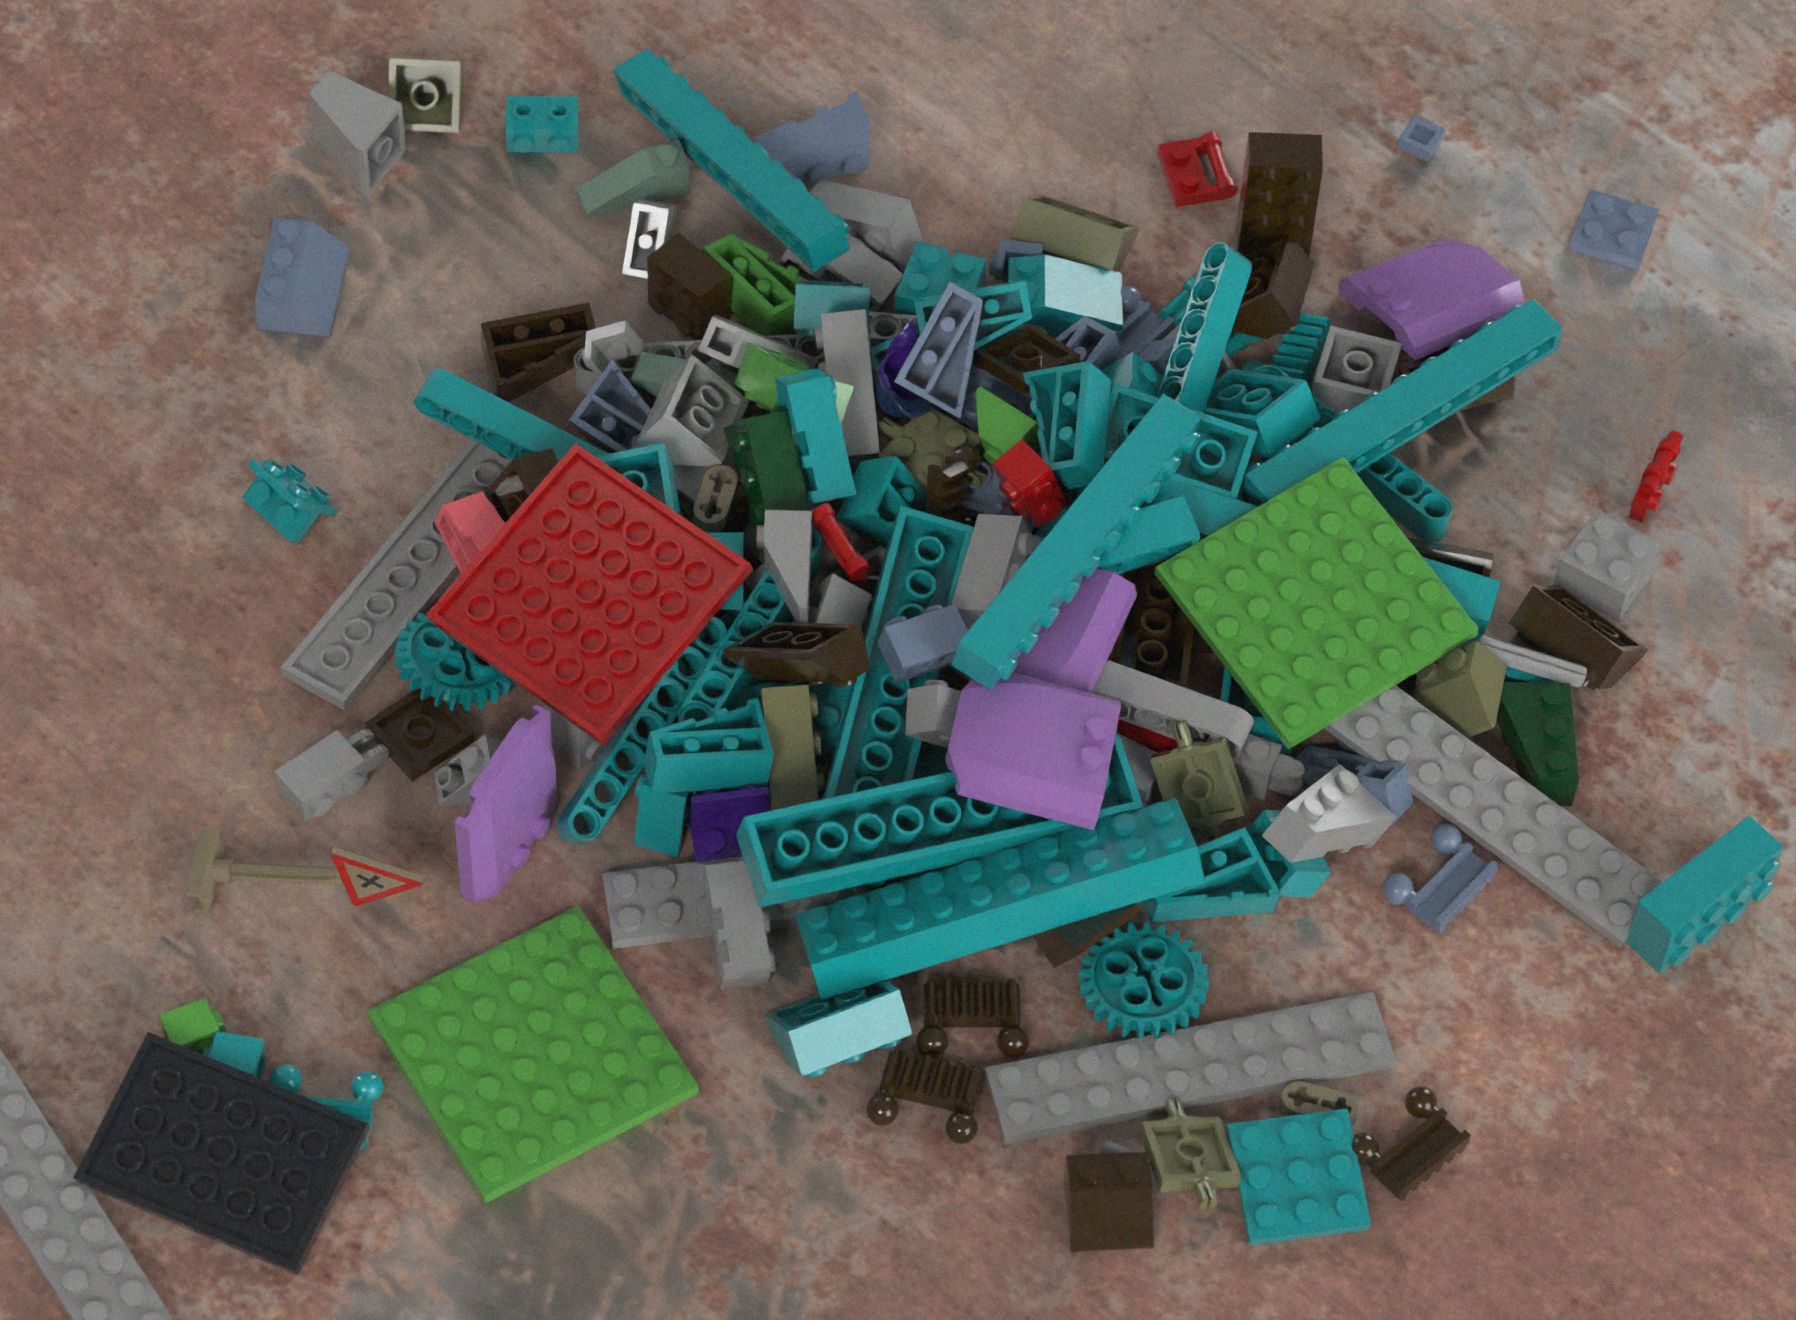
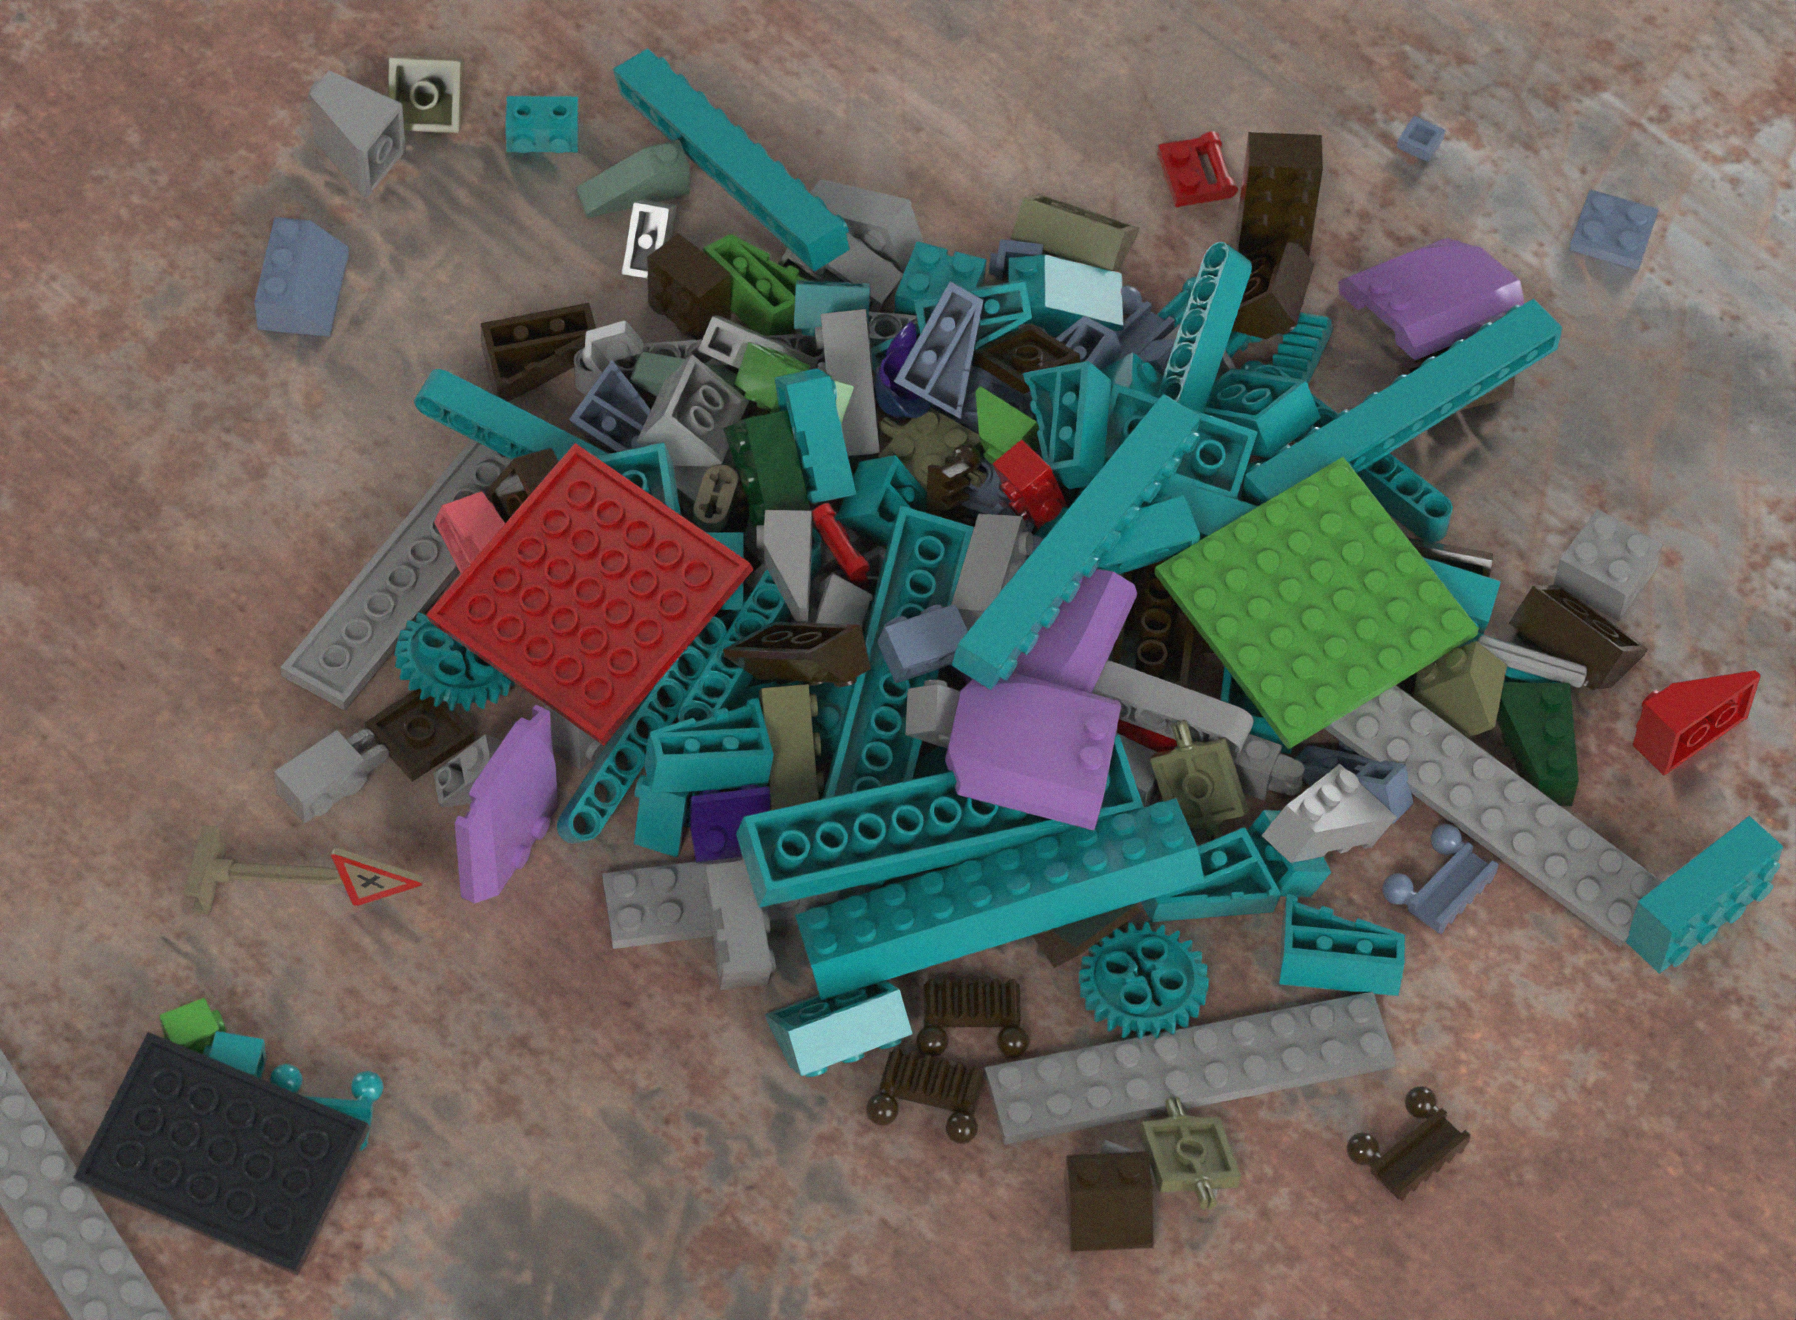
teal bracket [242,458,339,544] -> none
bright green plate [367,906,699,1204] -> none
sand blue wedge [754,91,870,184] -> none
teal plate [1226,1108,1371,1246] -> none
dark tan beam [1280,1081,1358,1127] -> none
light grey brick [1312,326,1402,414] -> none
red plate [1629,430,1683,523] -> none
none -> teal wedge [1279,893,1405,996]
none -> red slope [1632,670,1761,776]

